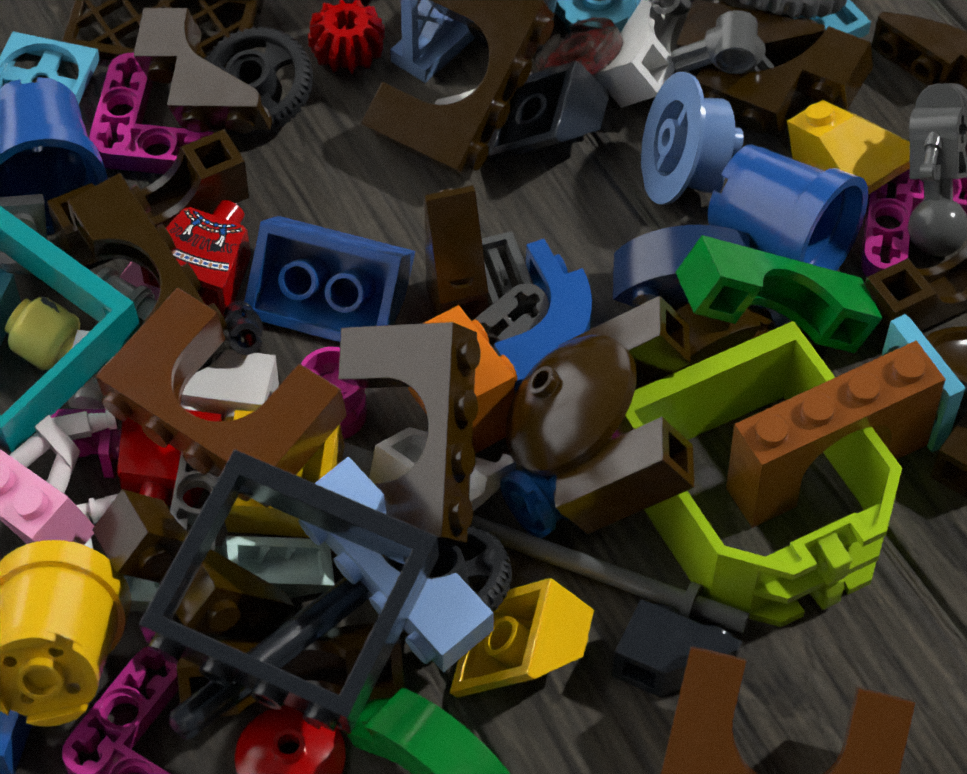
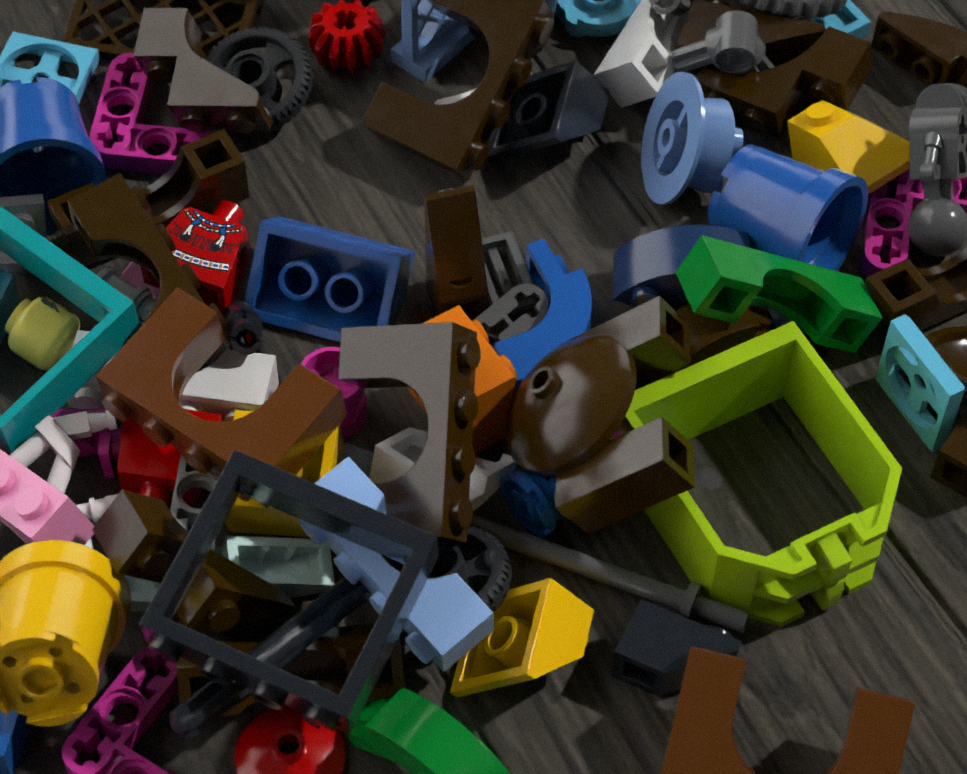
clear smoke tile [535,17,624,76] -> none
dark orange arch [726,340,946,528] -> none

